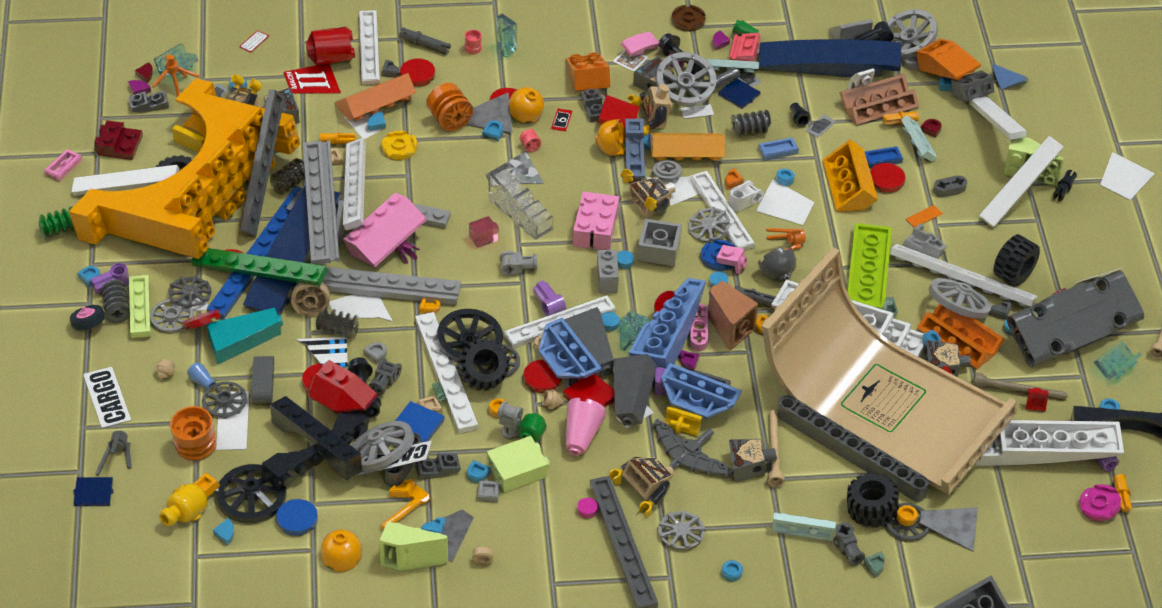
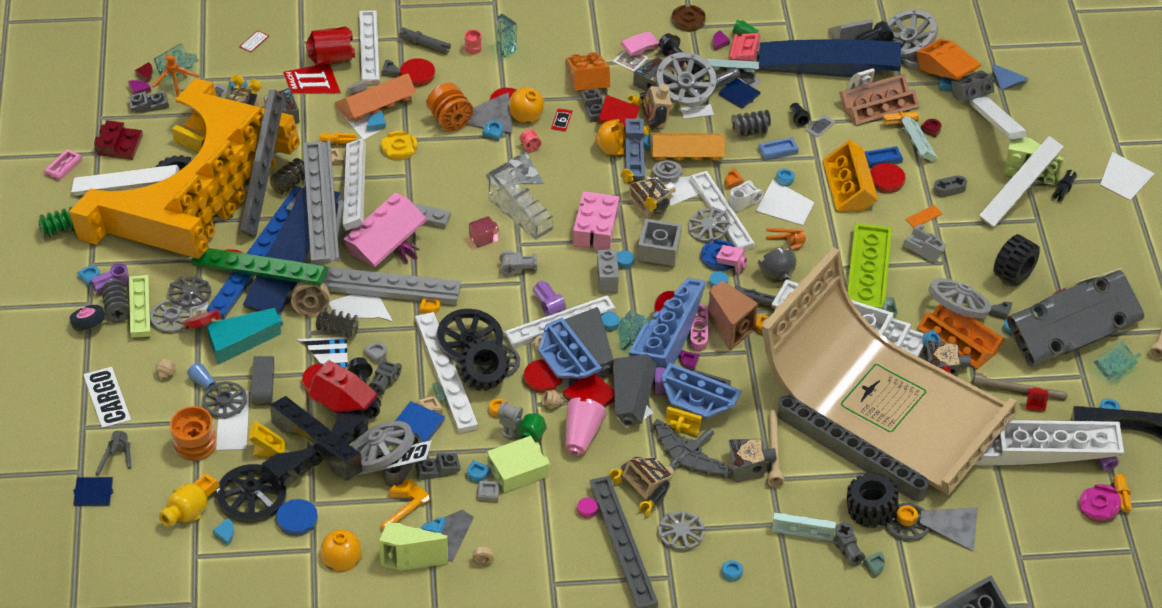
white plate [890,244,1038,307] -> none
none -> yellow slope [248,421,286,457]
none -> light grey tile [347,80,367,94]

